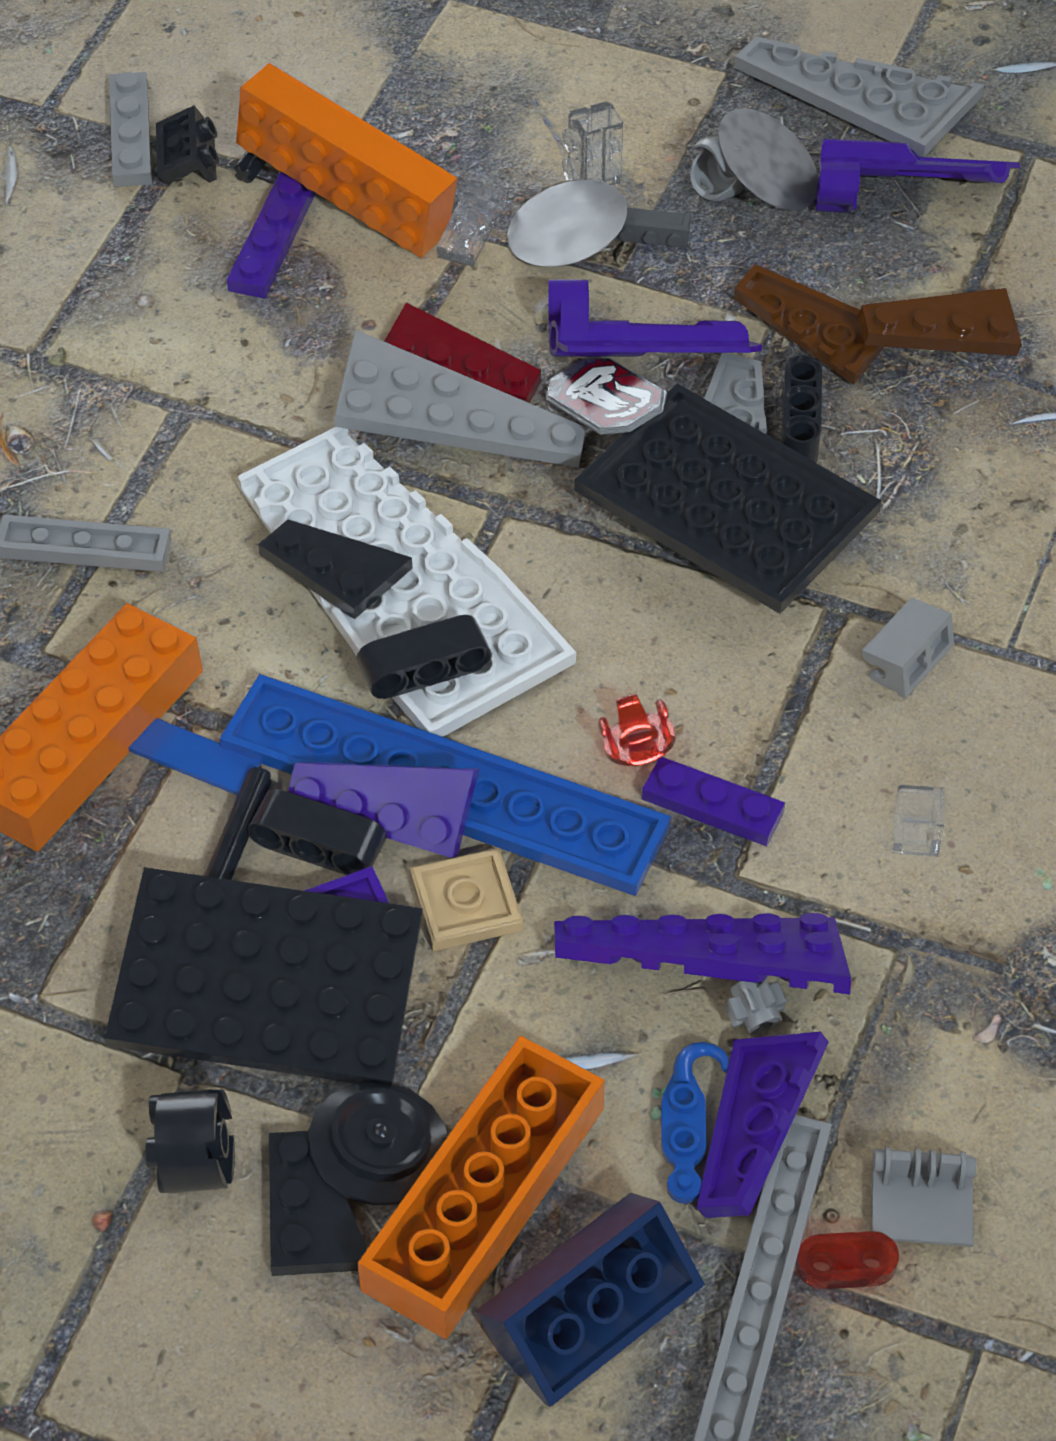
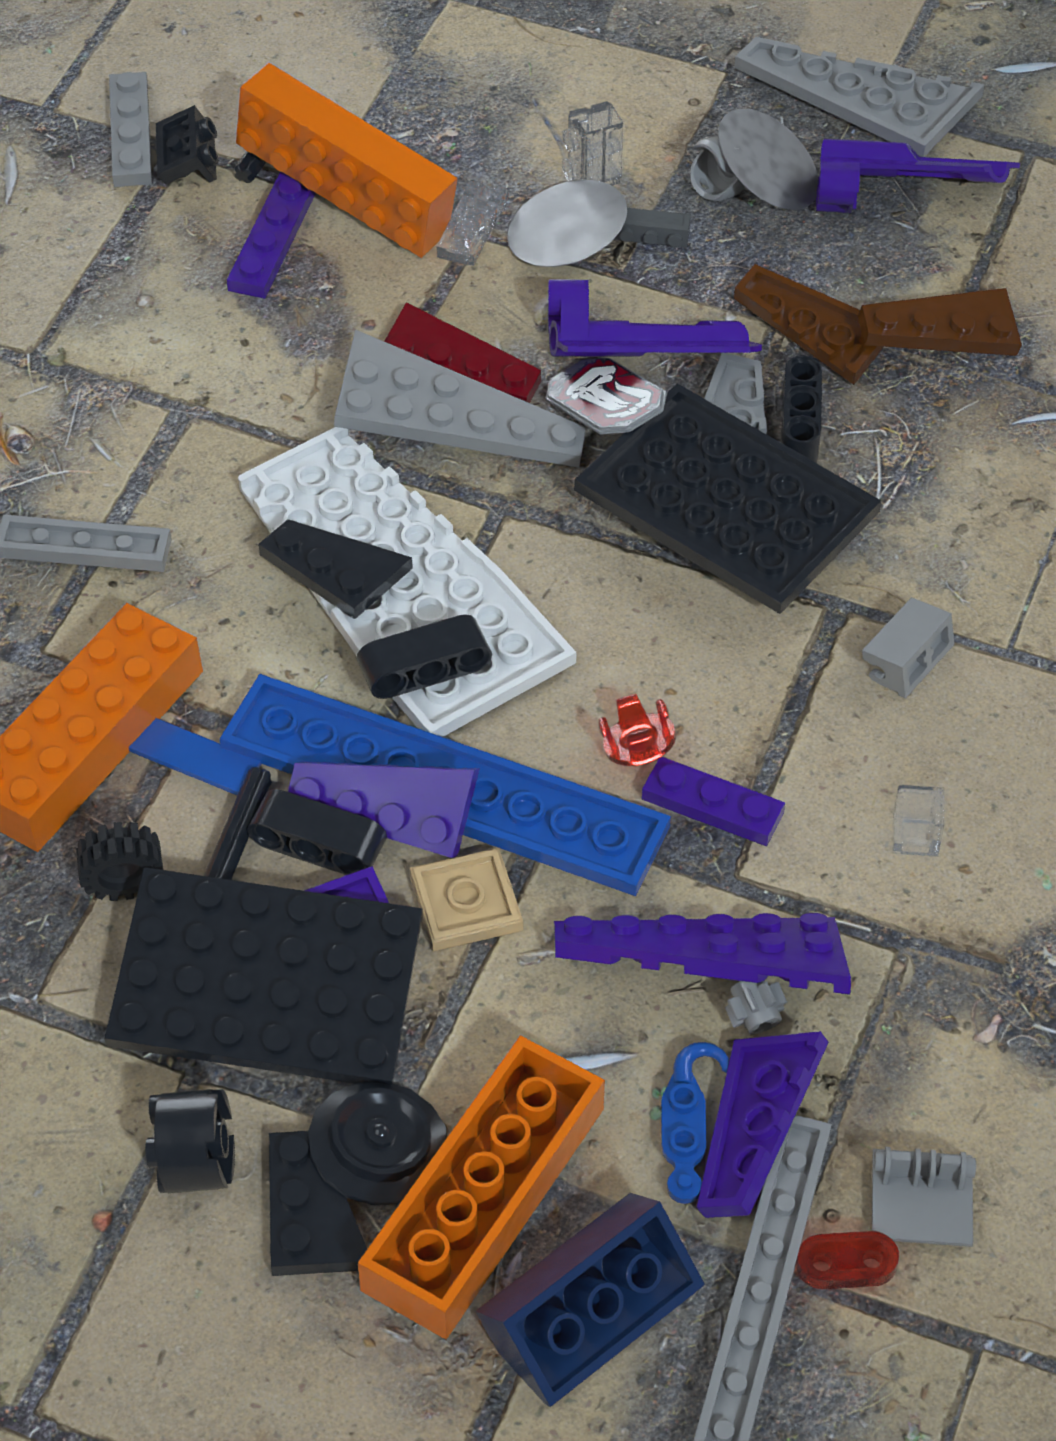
none -> black tyre [76,822,163,901]

